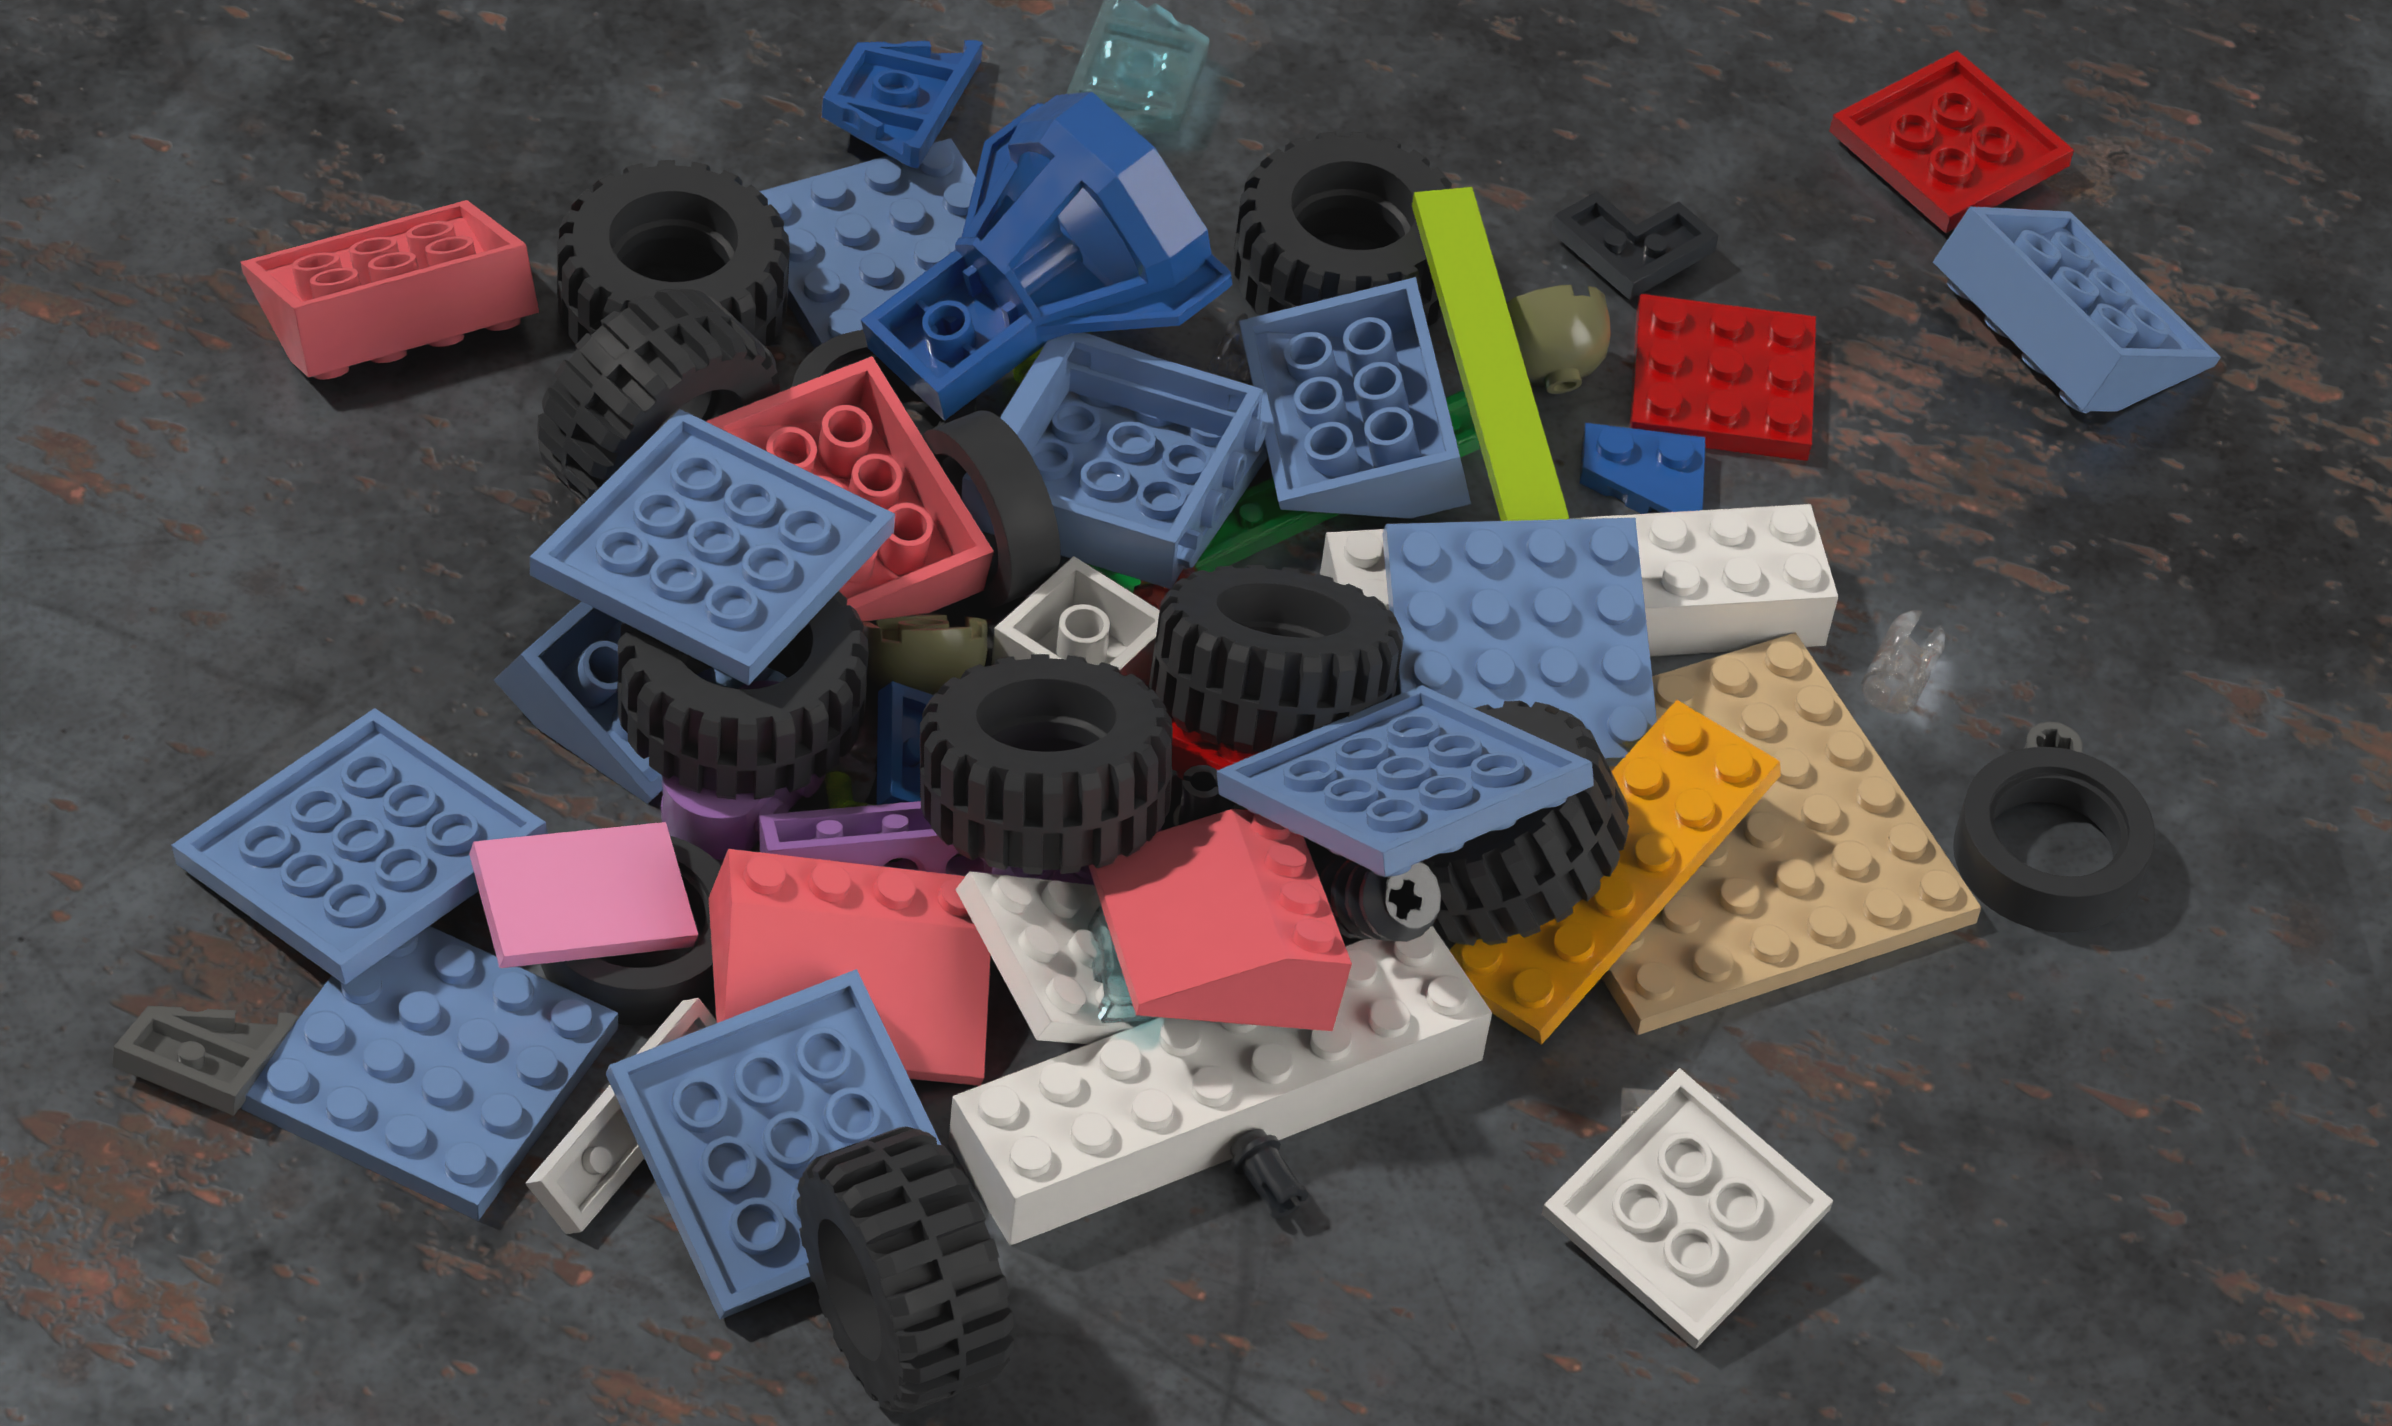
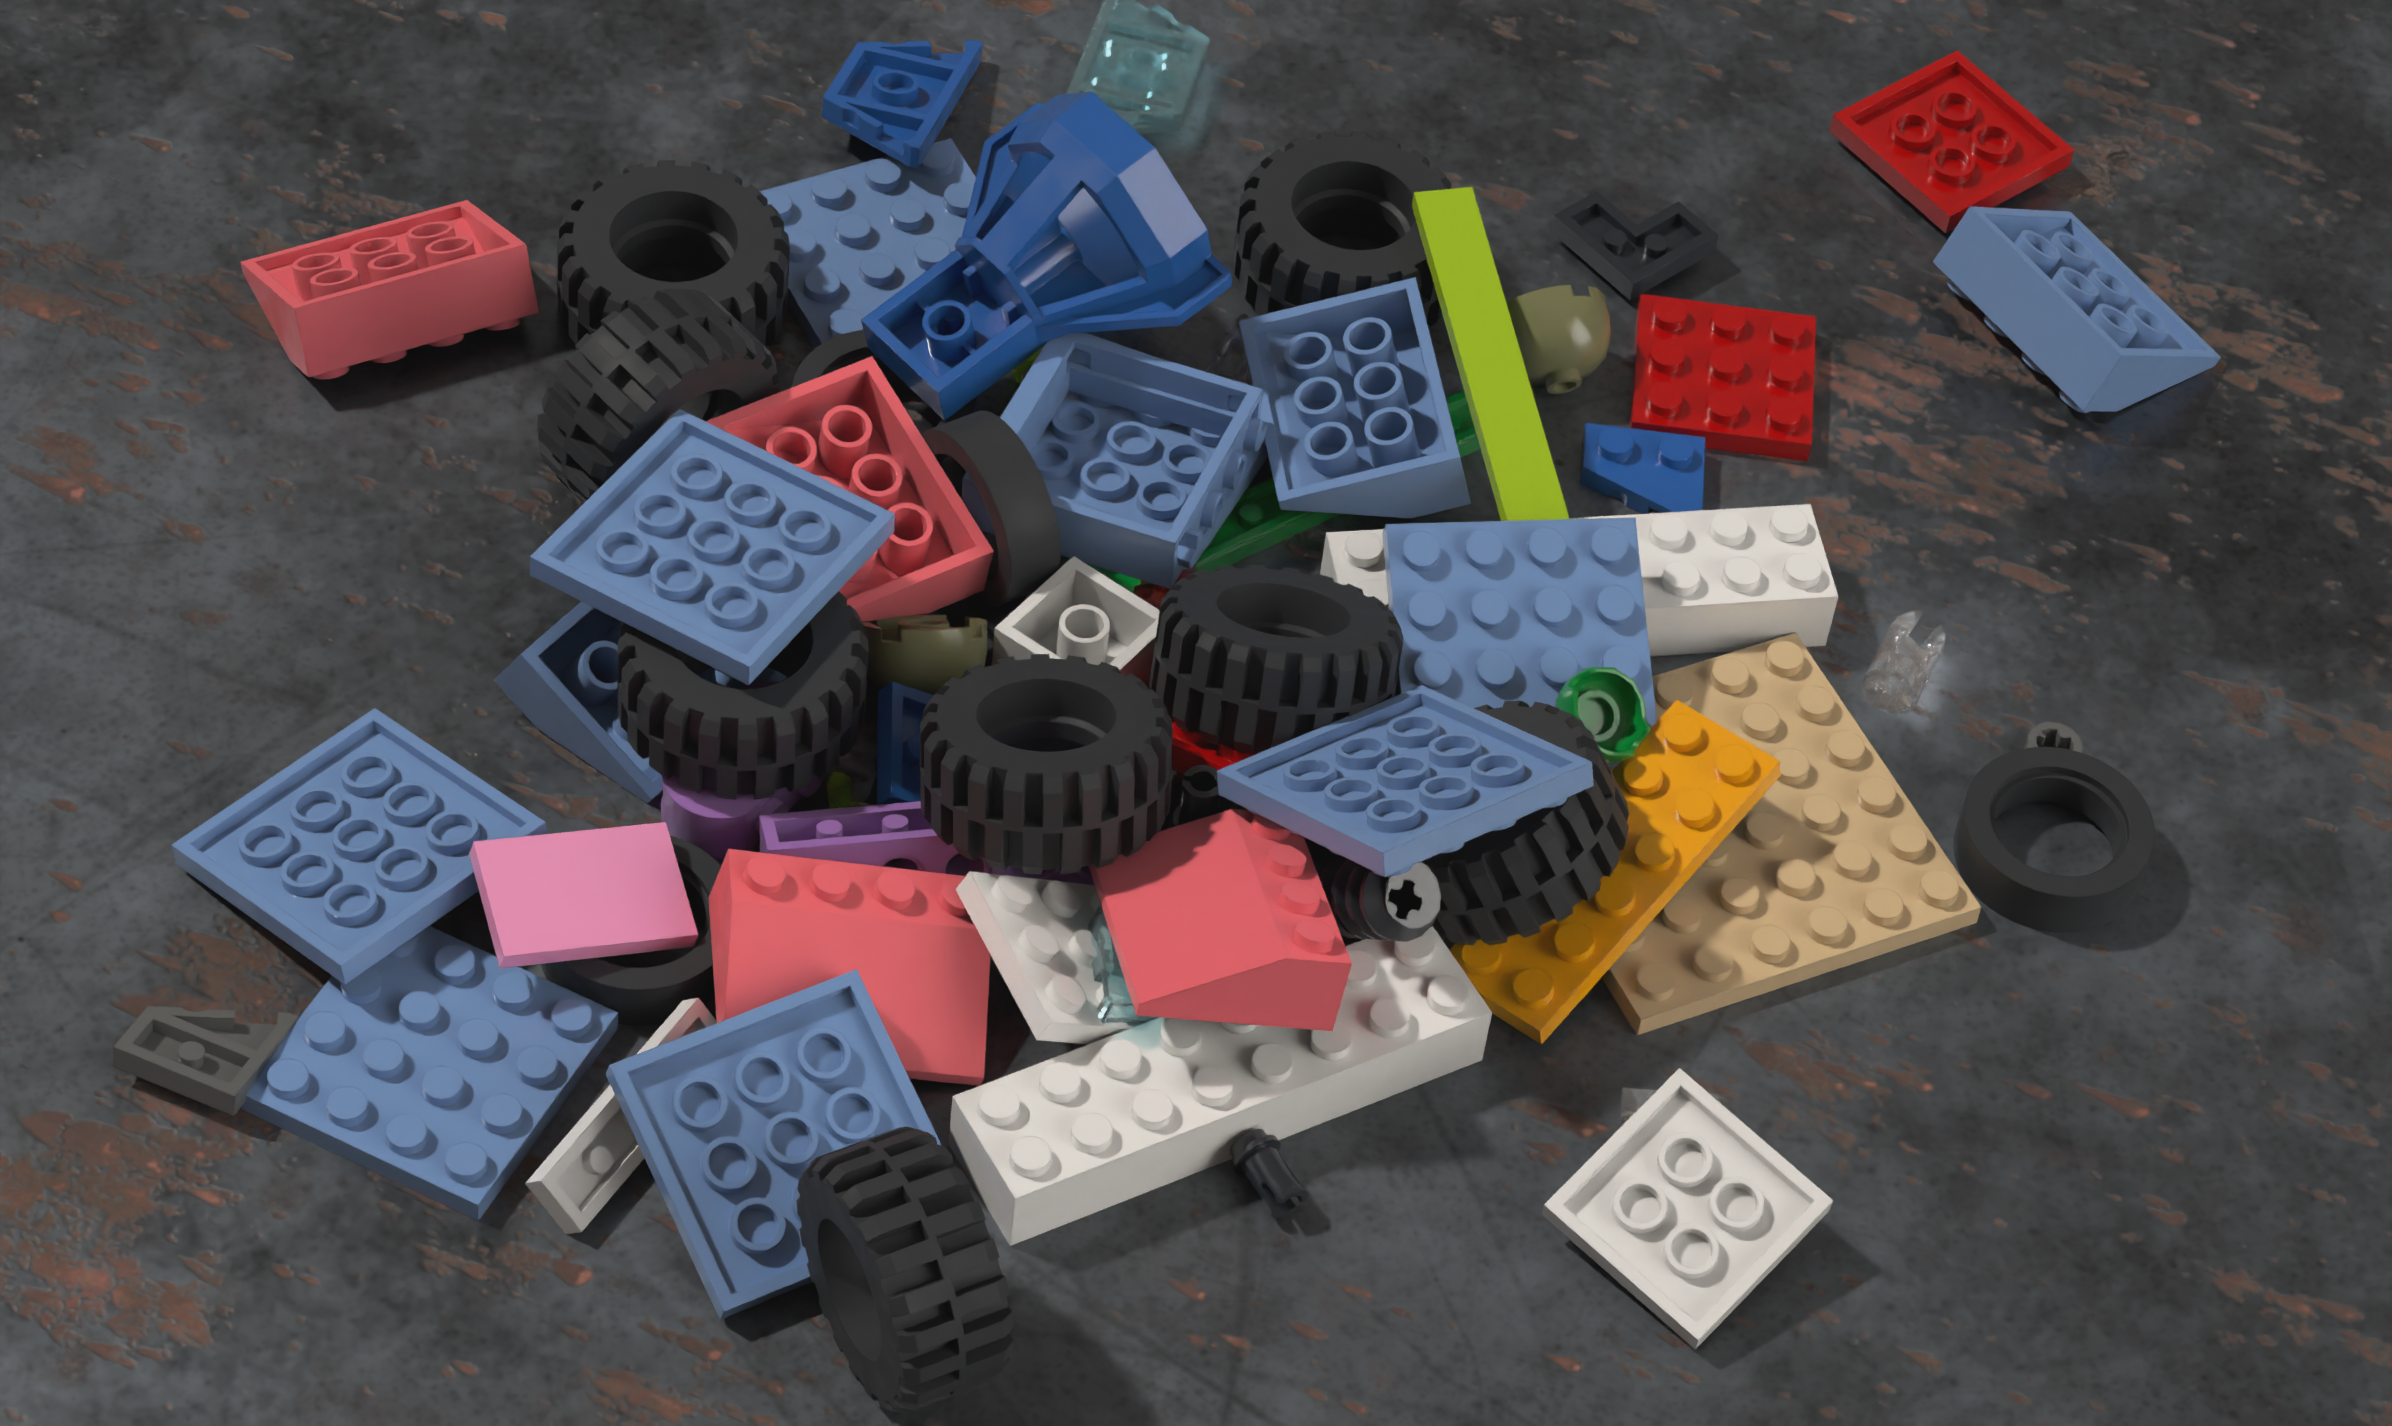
none -> green hair [1555,667,1650,764]

